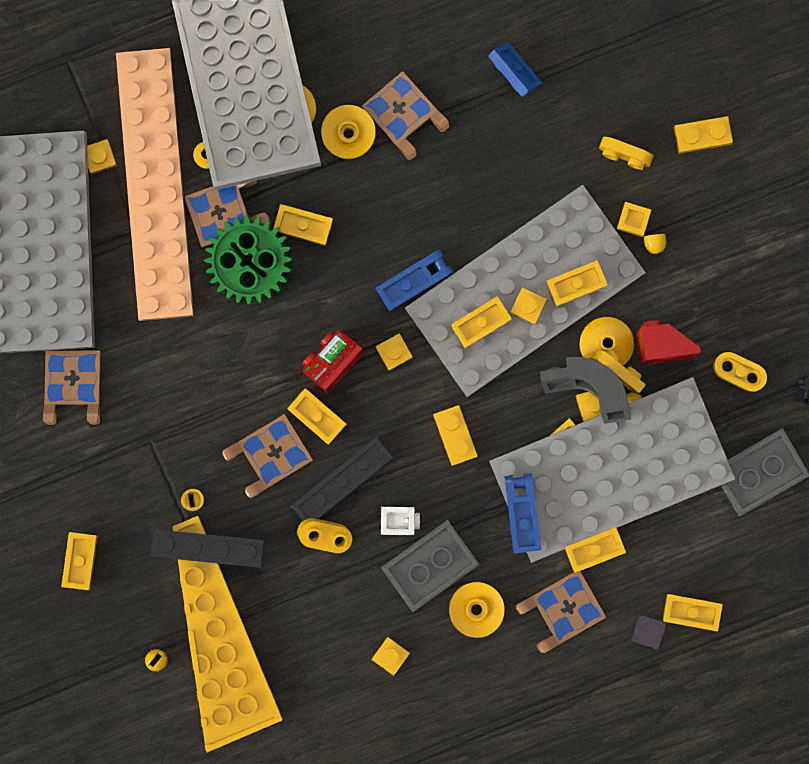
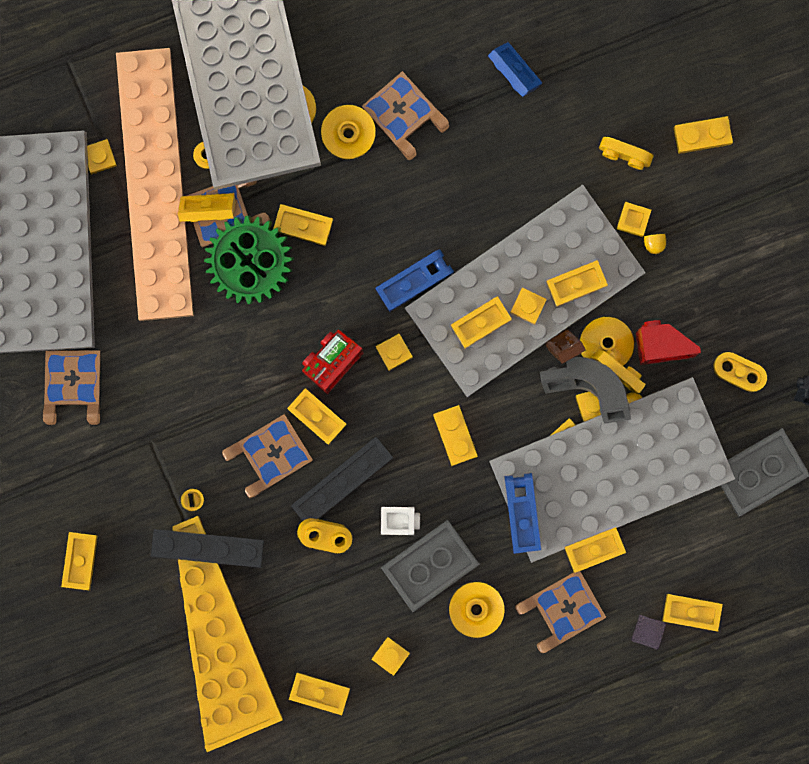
yellow hinge [145,649,168,671] -> none
none -> yellow plate [178,193,236,222]
none -> yellow plate [289,672,350,715]
none -> reddish brown plate [545,329,586,364]

